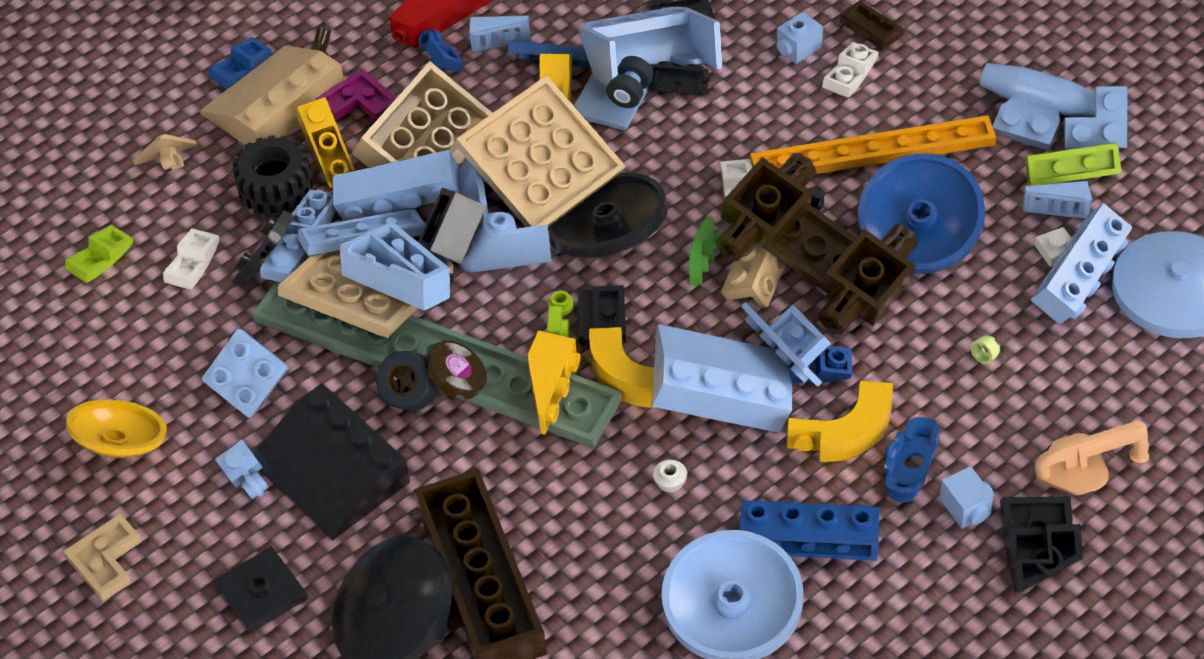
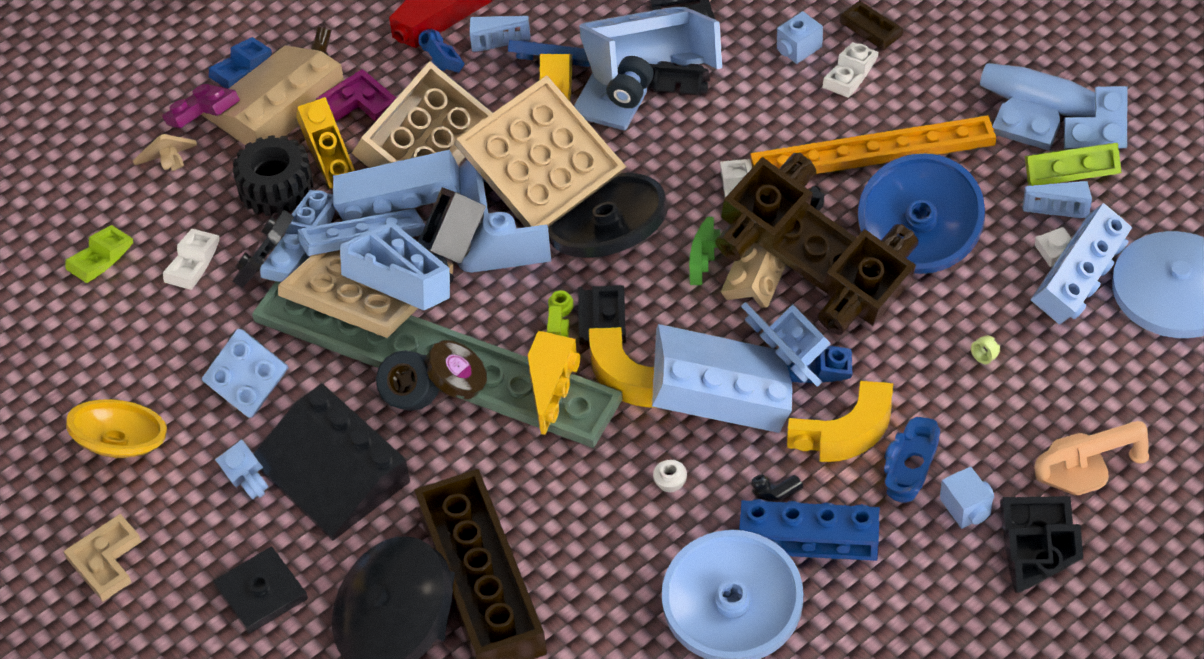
none -> magenta plate [162,84,240,129]
none -> black arm [751,475,803,502]

